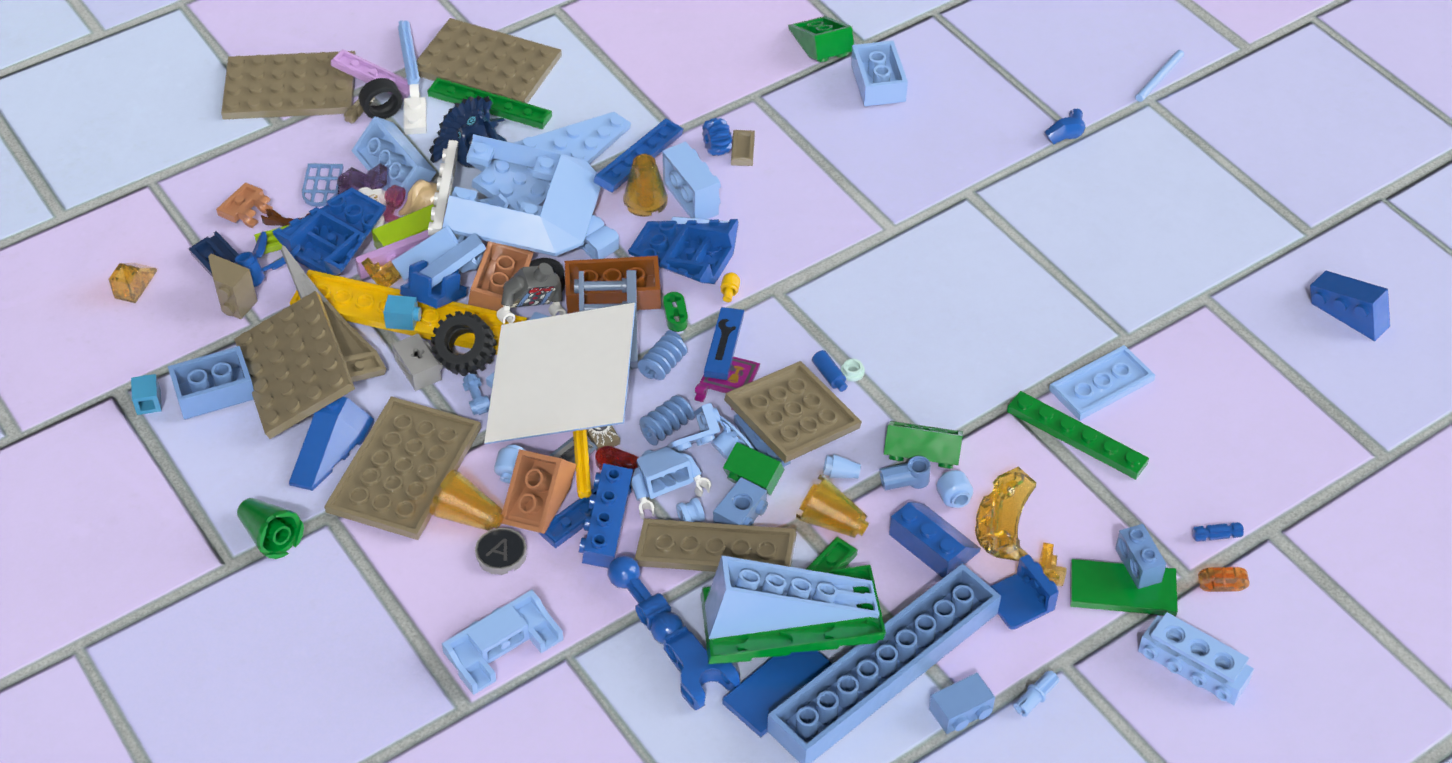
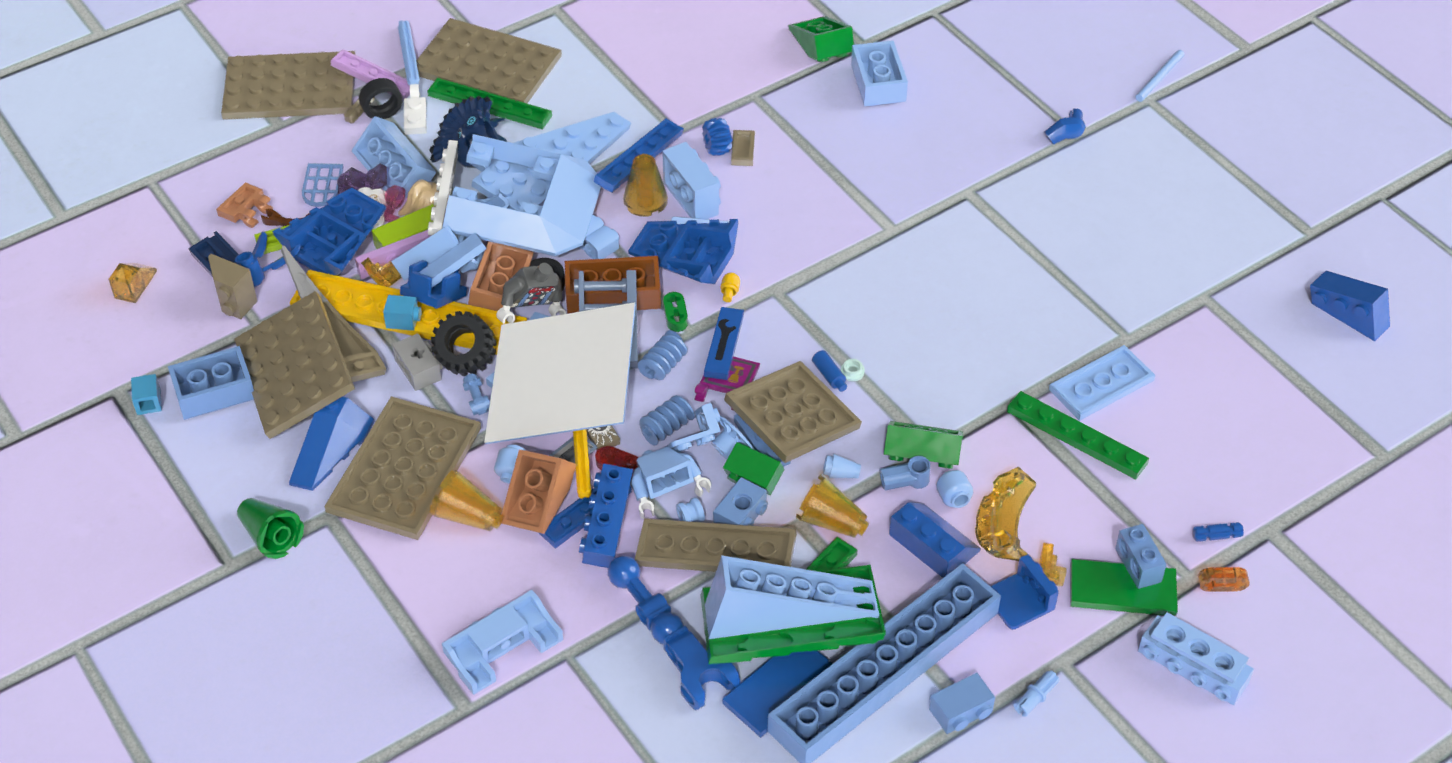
black tile [475,528,527,575] -> none

